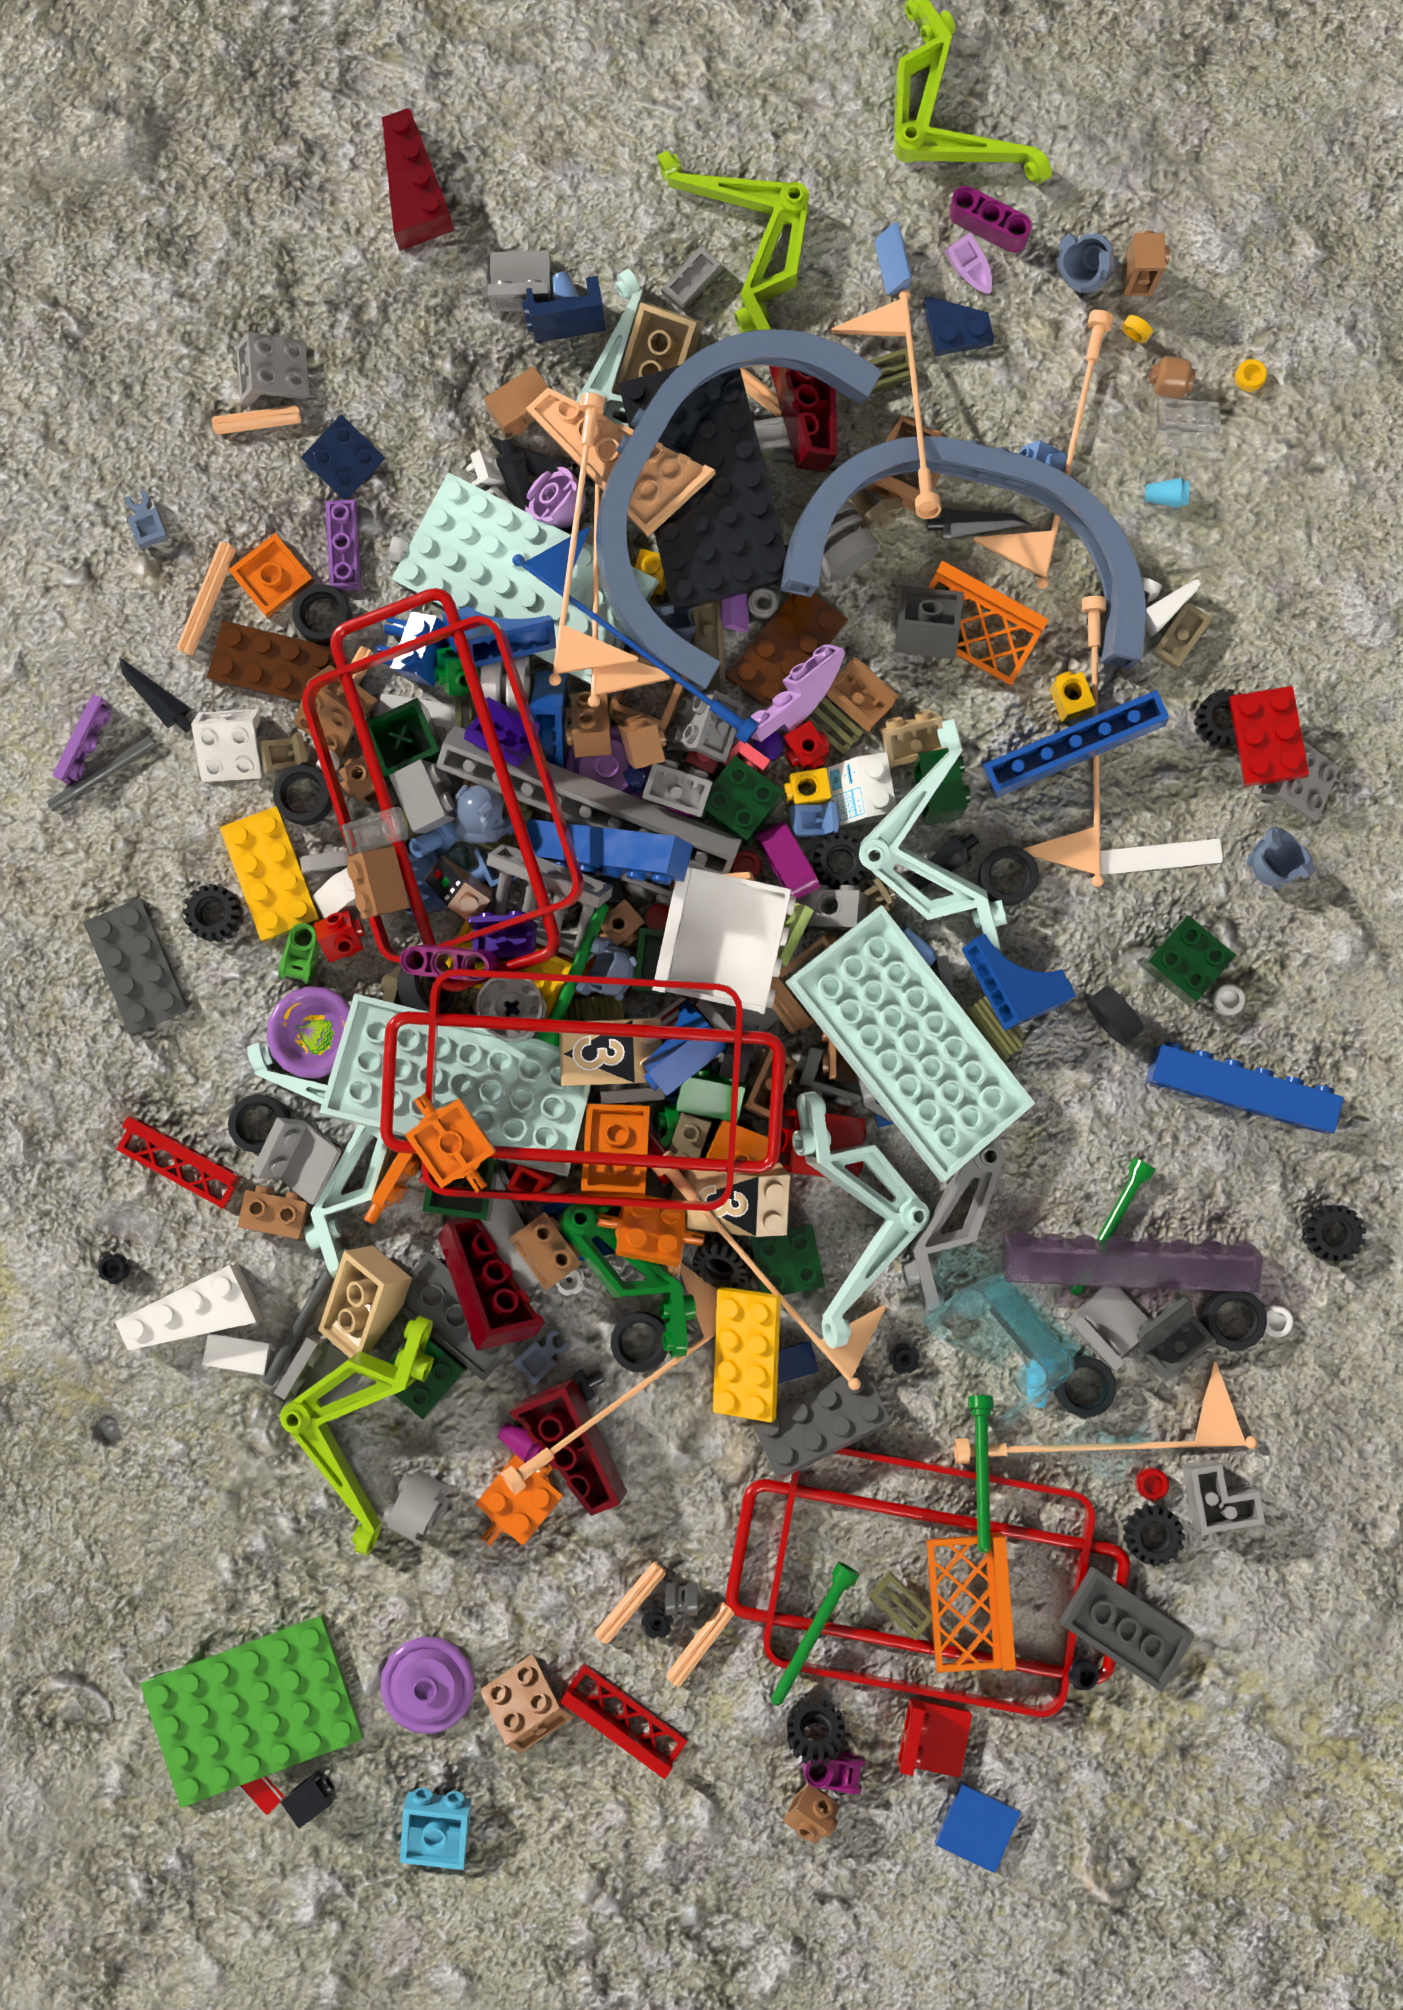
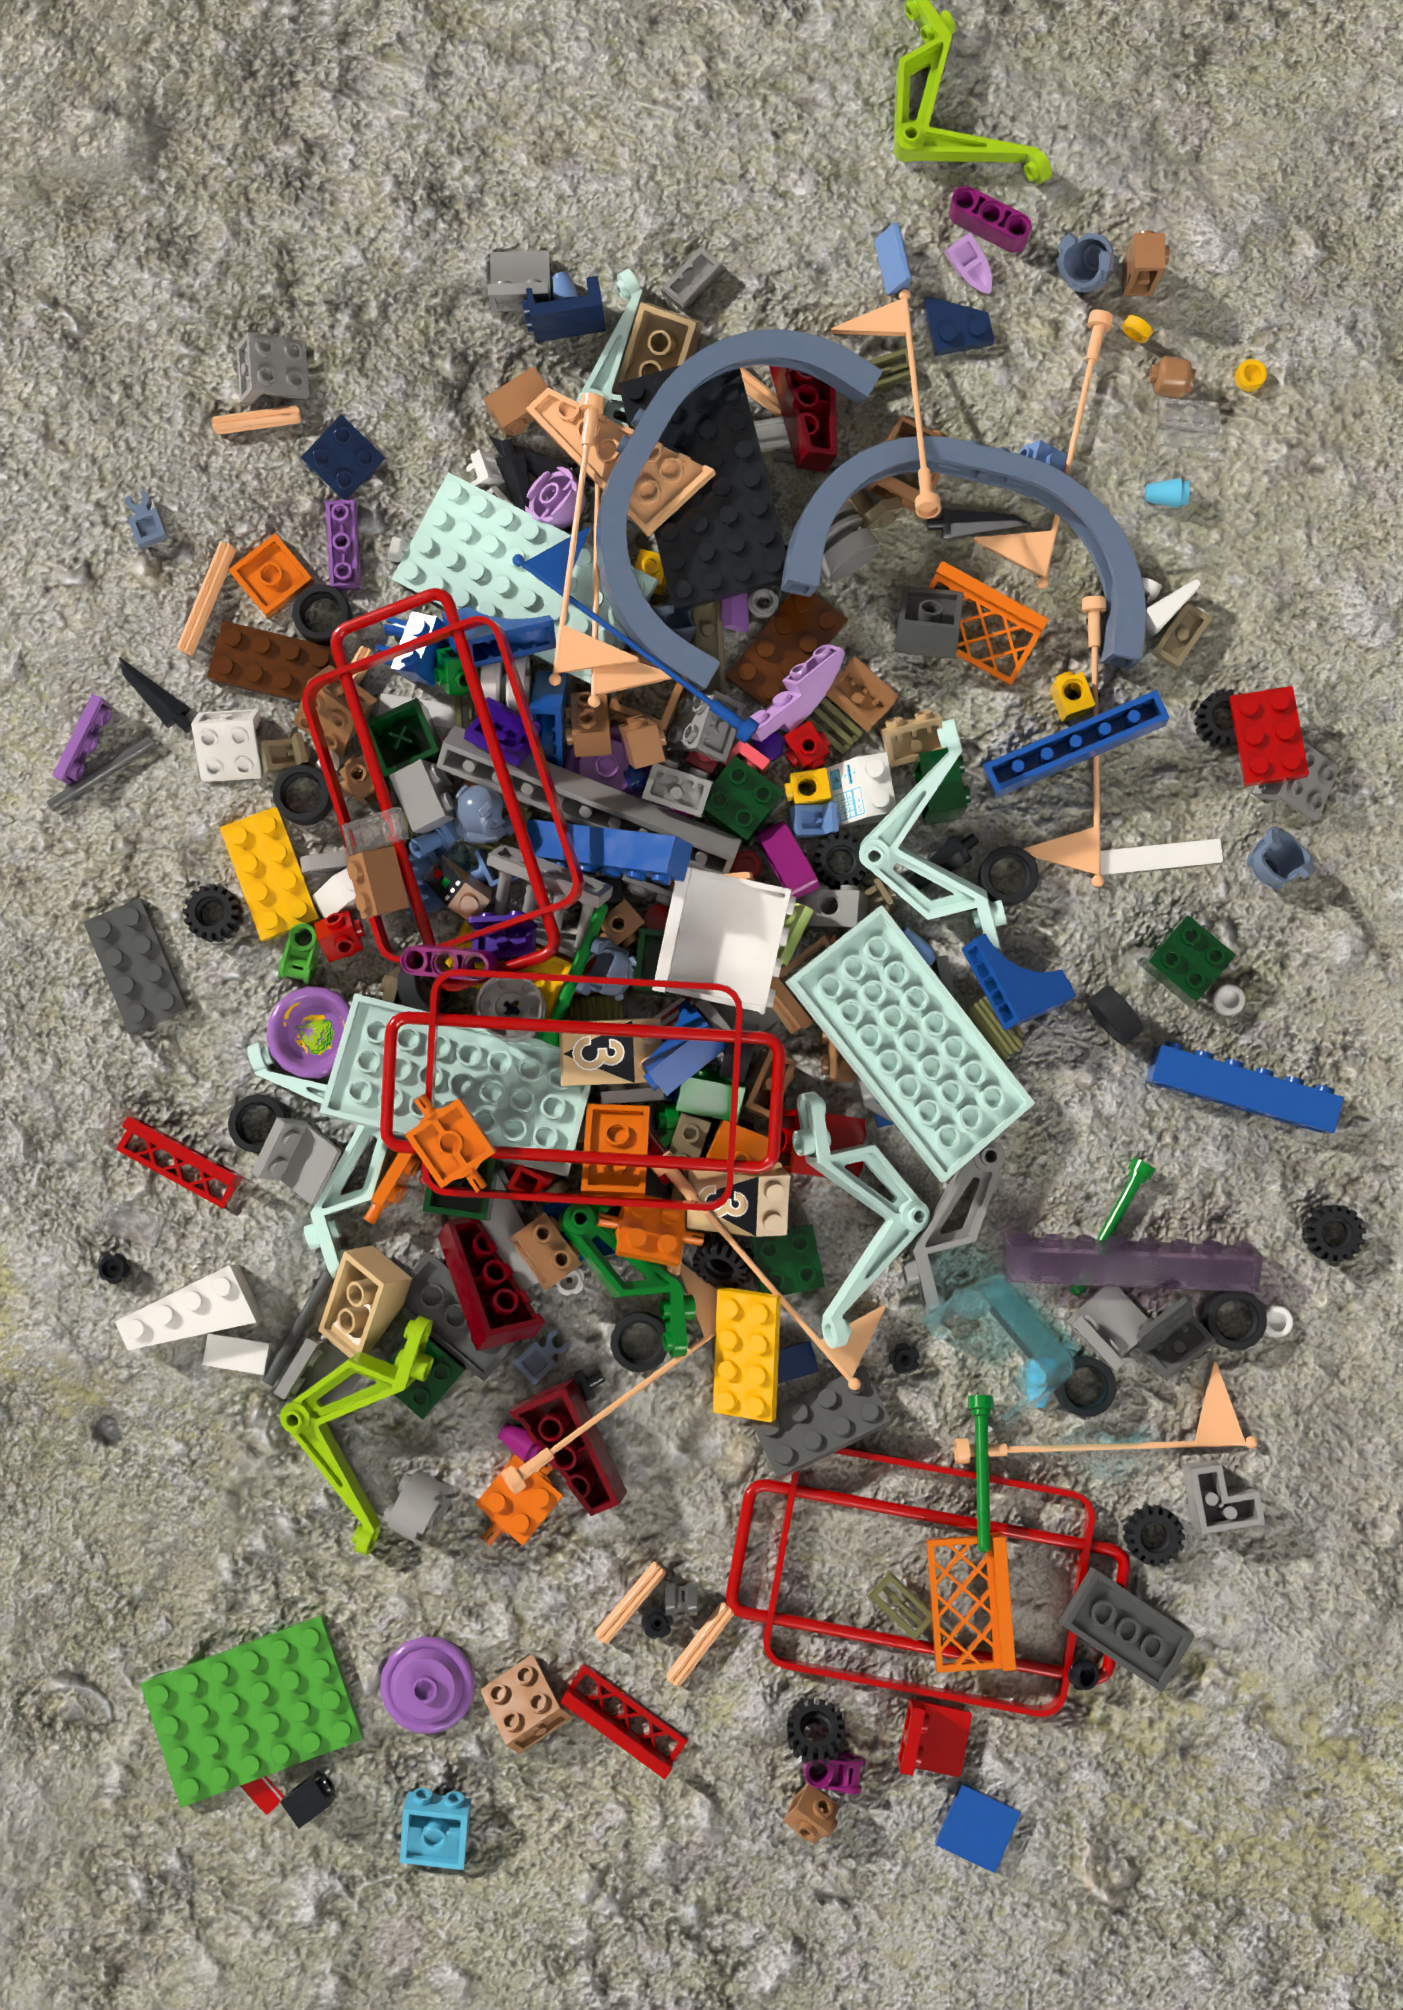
medium nougat brick [237,1185,312,1239] -> none
dark red wedge [382,107,454,251] -> none
lime piece [656,150,809,333] -> none
green piece [771,1561,860,1706] -> none
dark grey bracket [796,1047,862,1109] -> none
red tile [1135,1467,1169,1501] -> none

